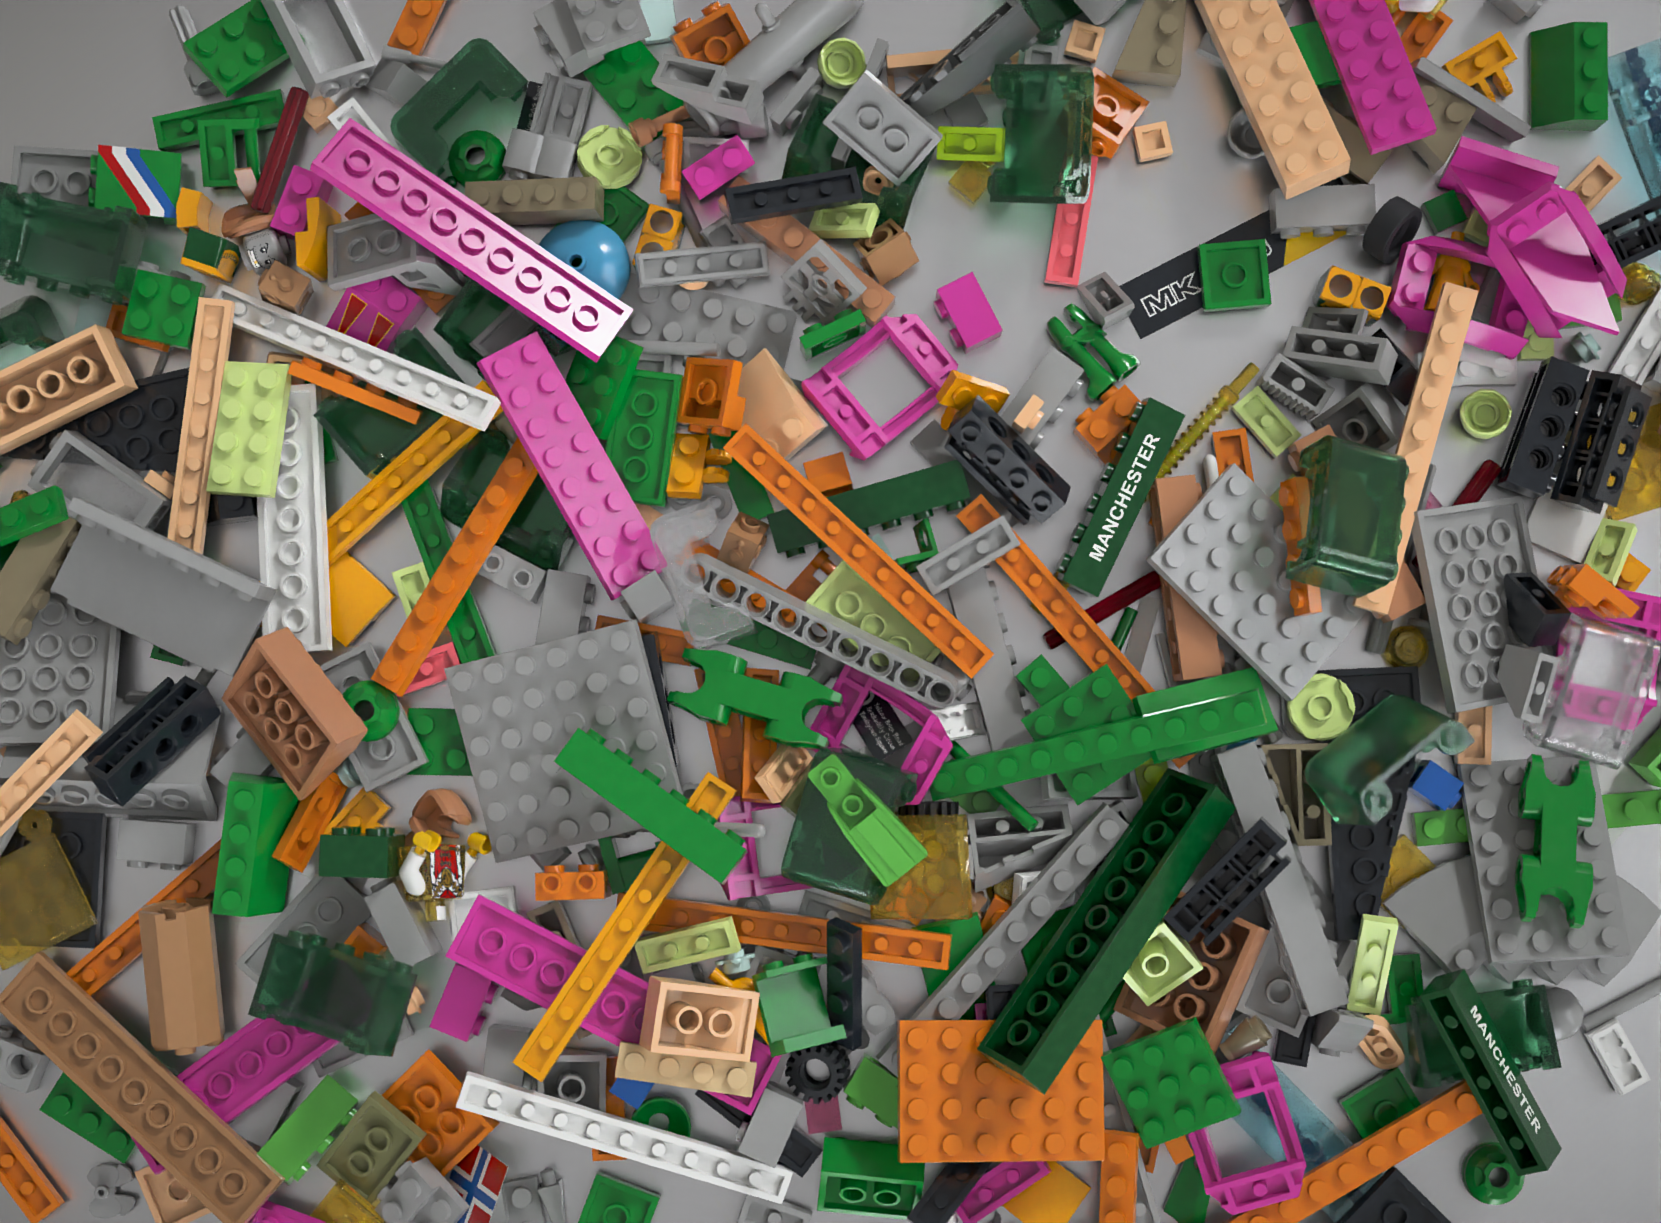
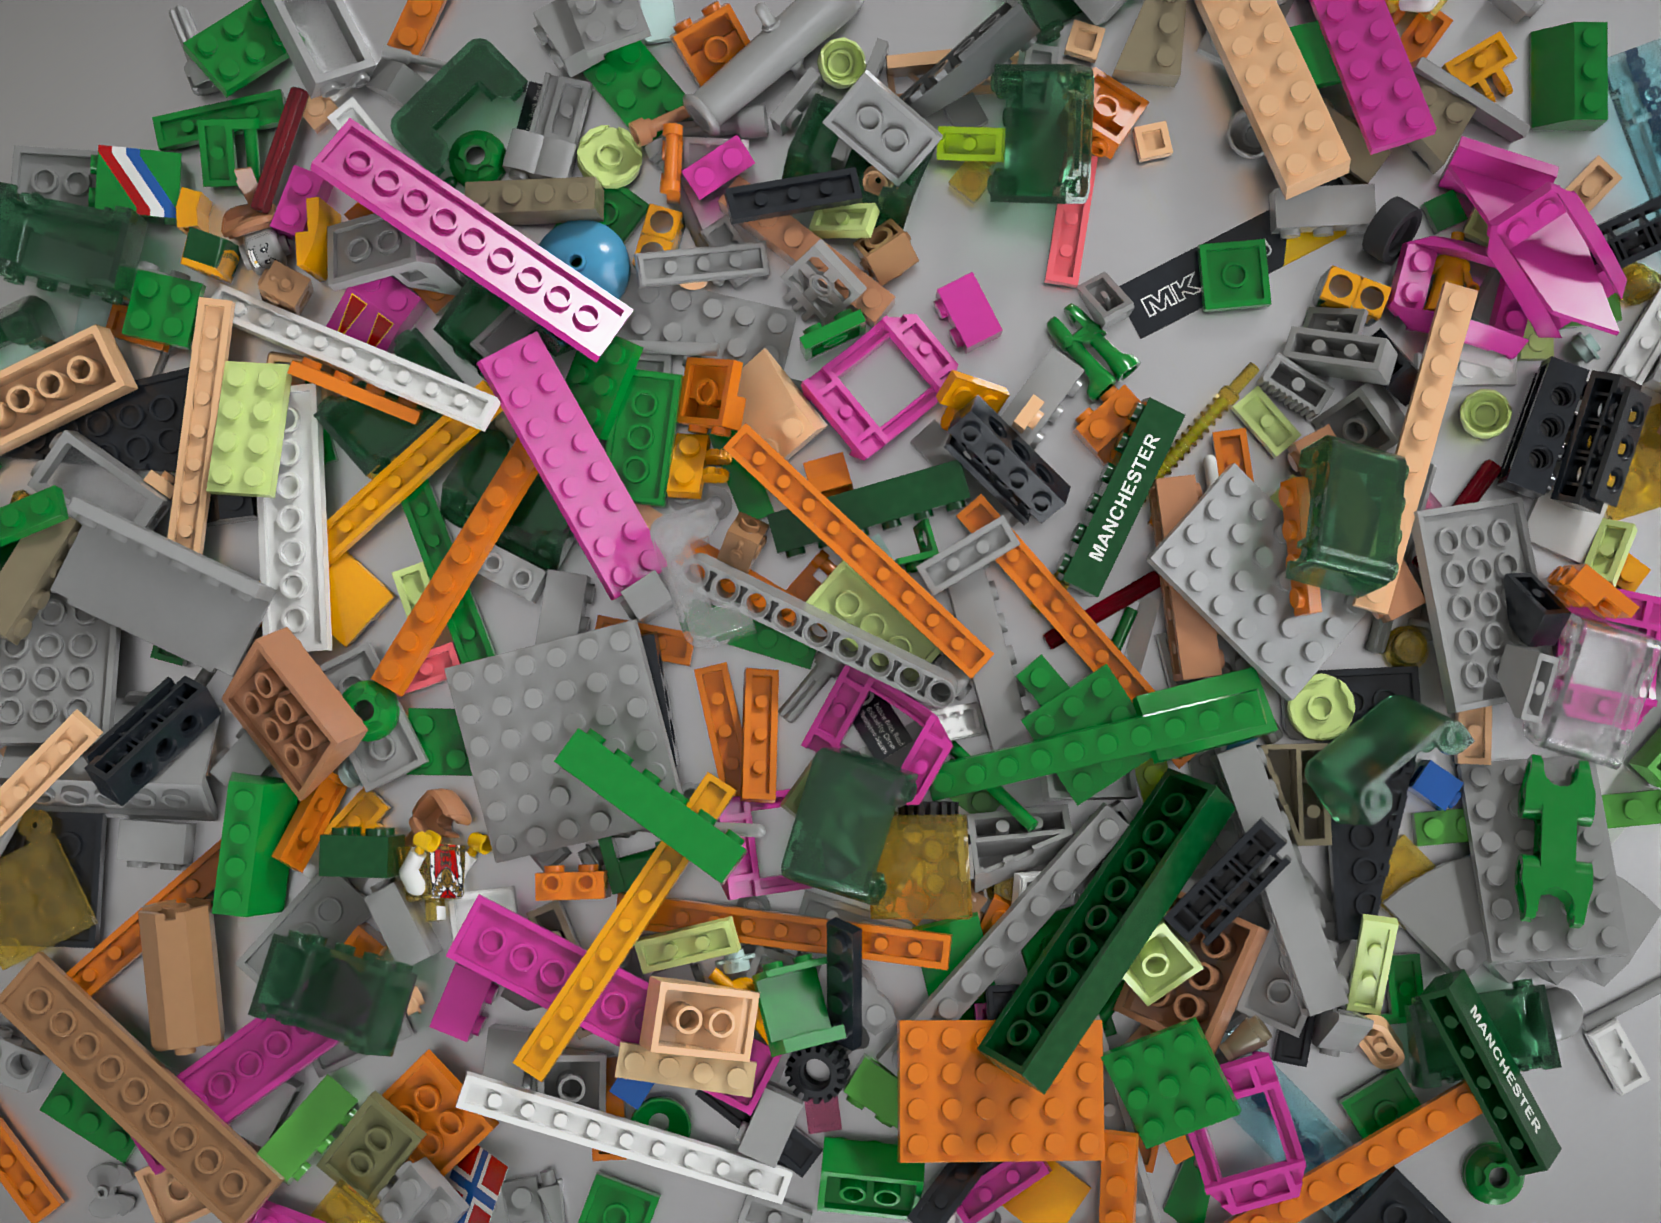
light grey slope [651,54,764,125] -> none
green piece [667,648,843,751] -> none
light nougat tile [754,744,813,804] -> none
bright green piece [808,754,928,887] -> none

